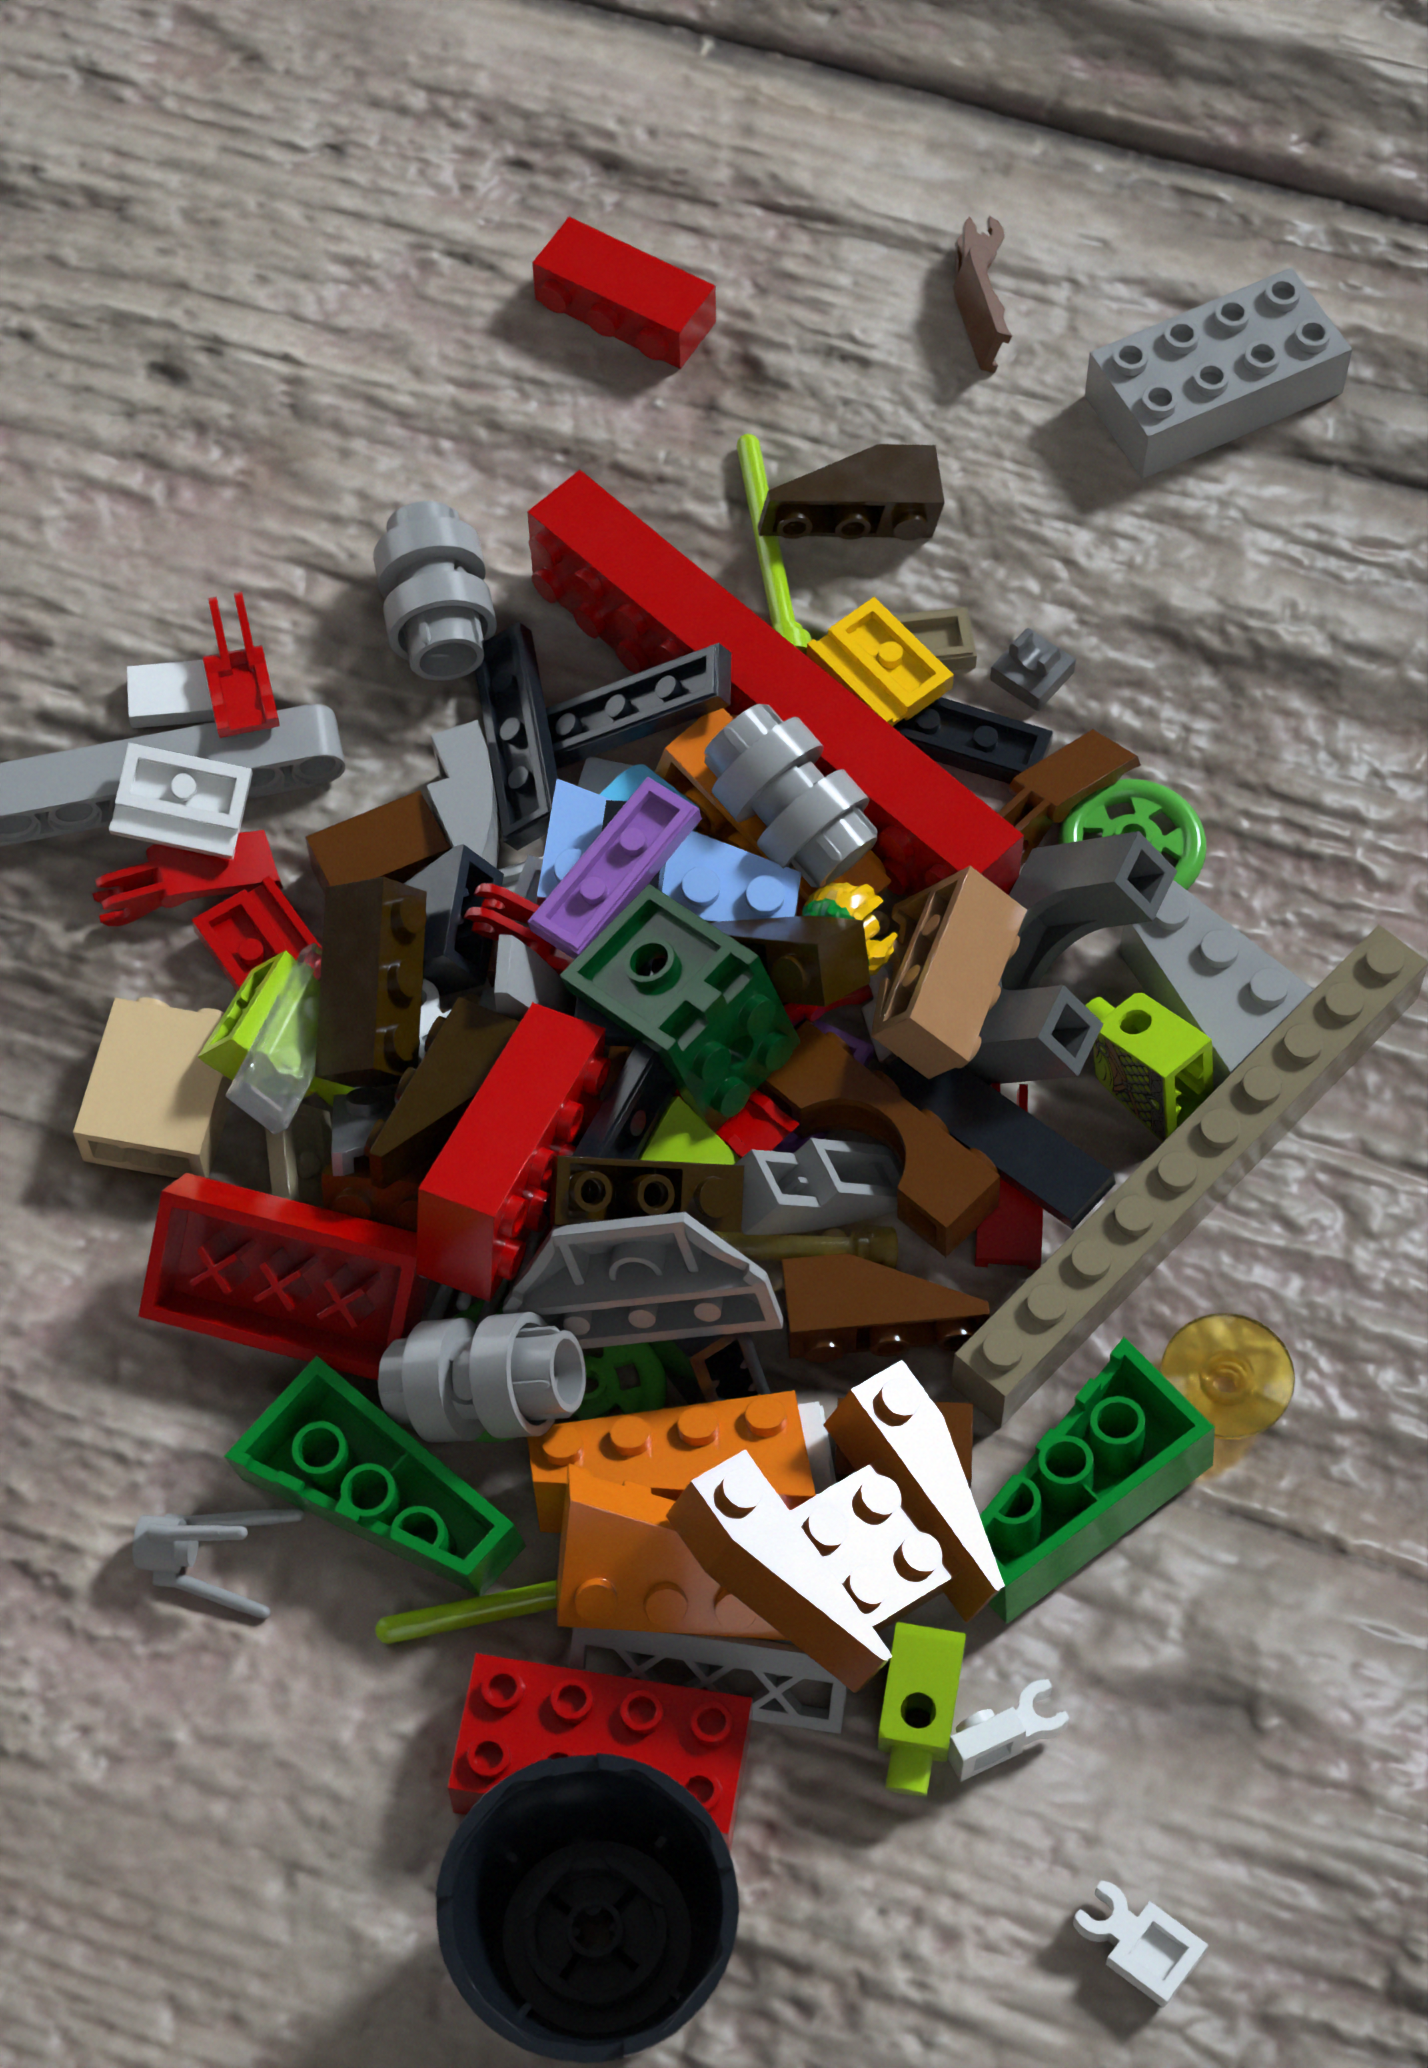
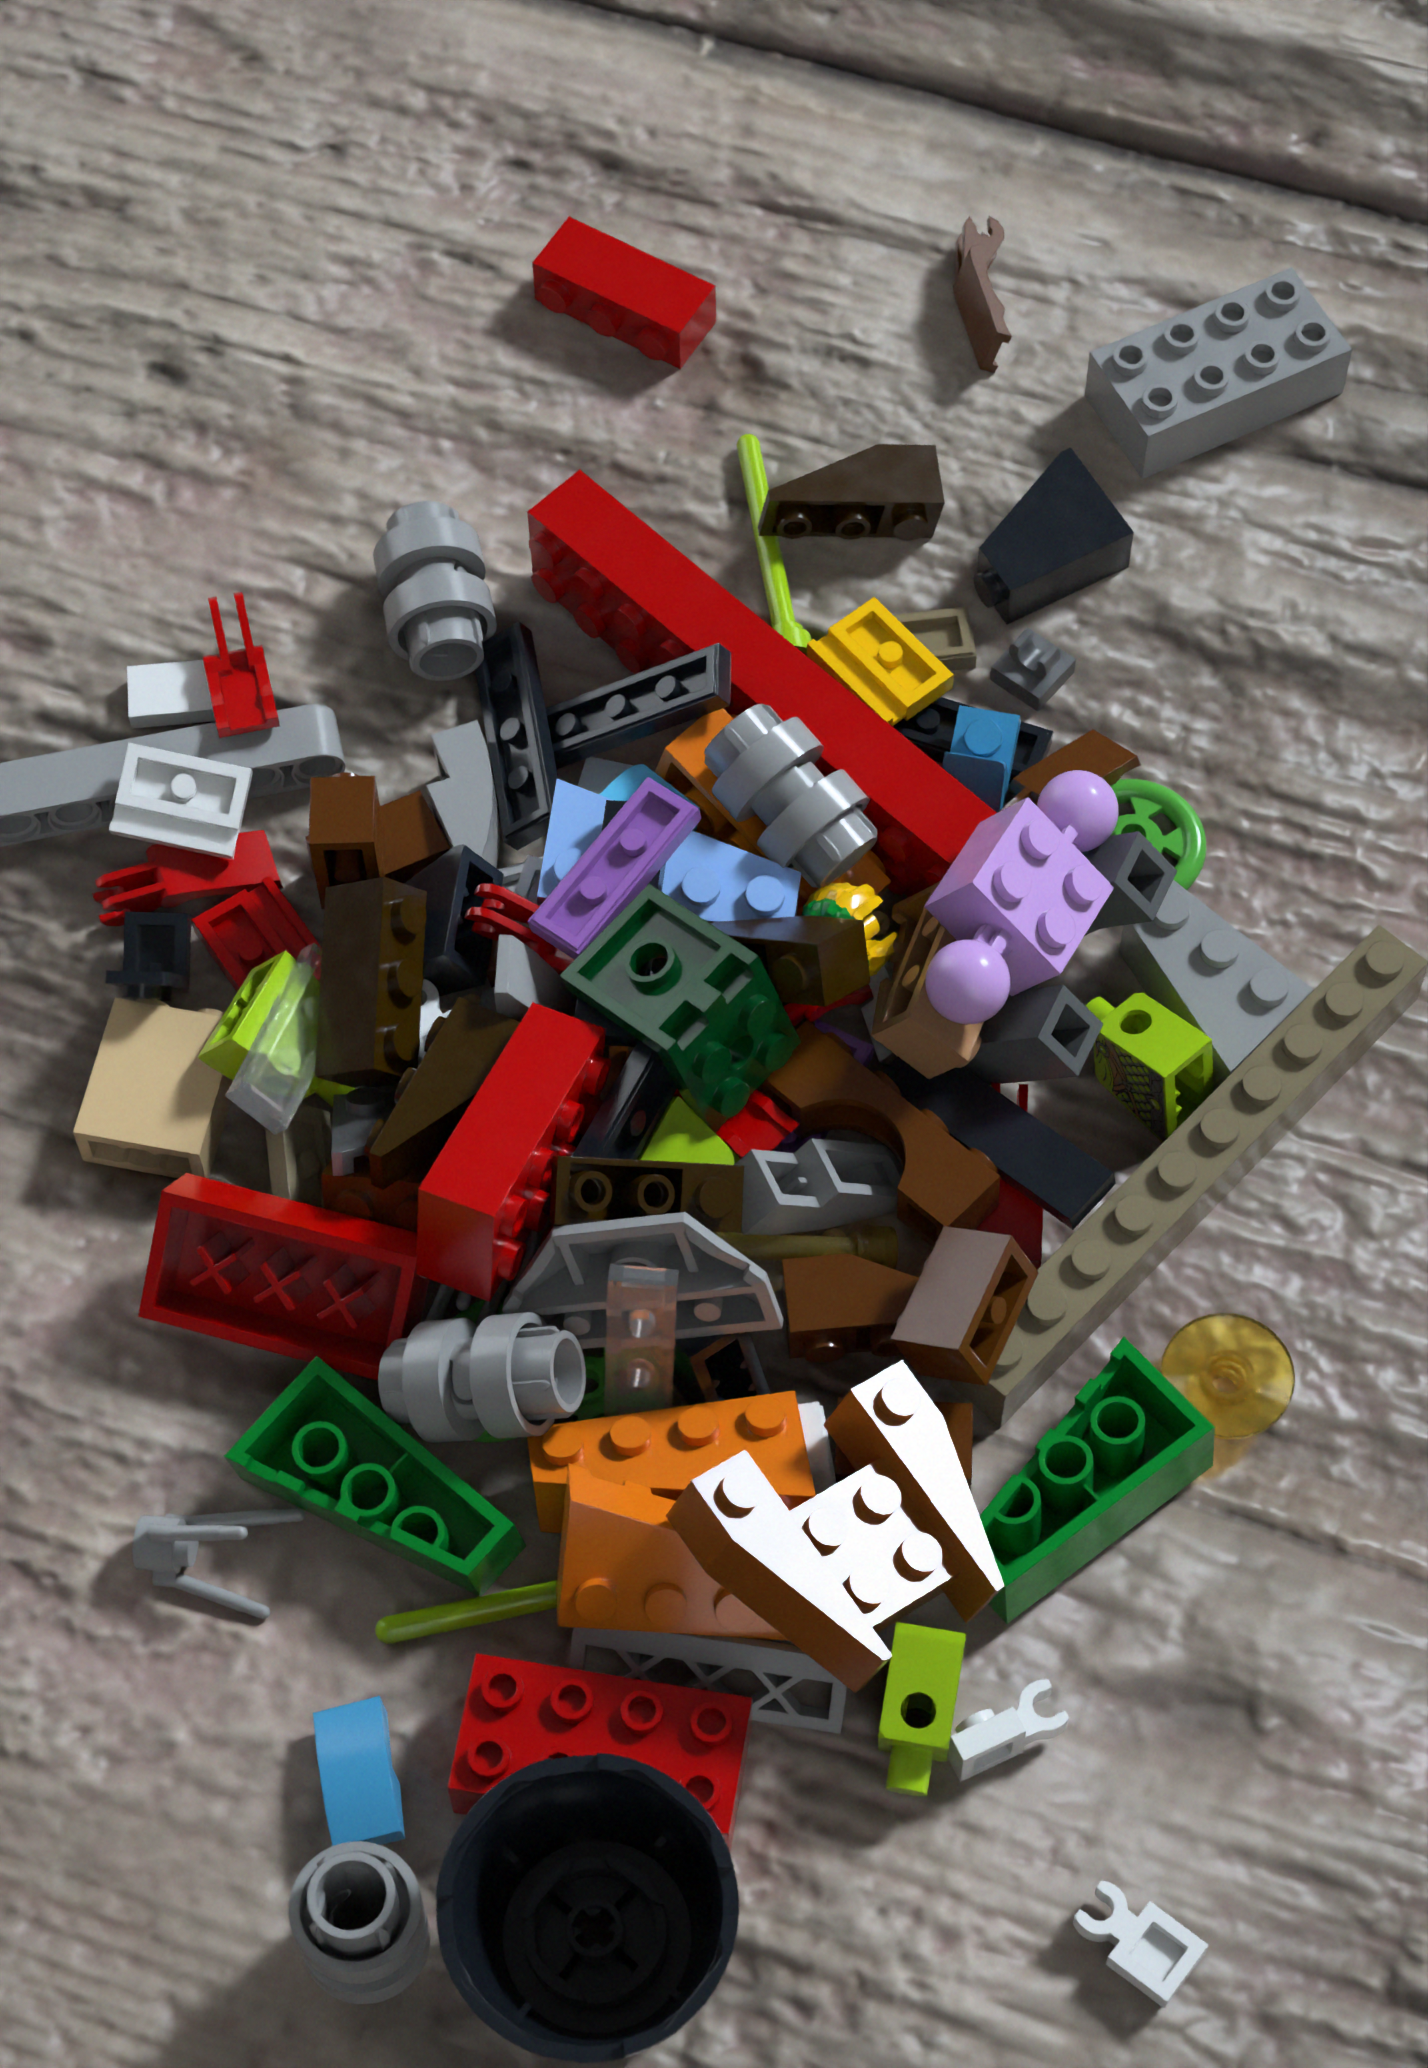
none -> black bracket [105,912,192,1001]
none -> light grey piece [288,1841,431,2004]
none -> reddish brown brick [309,772,386,909]
none -> dark azure slope [313,1696,405,1846]
none -> clear tile [604,1264,679,1417]
none -> reddish brown brick [891,1226,1039,1386]
none -> lavender brick [924,770,1119,1025]
none -> dark azure slope [943,705,1021,813]
none -> black slope [973,447,1134,625]

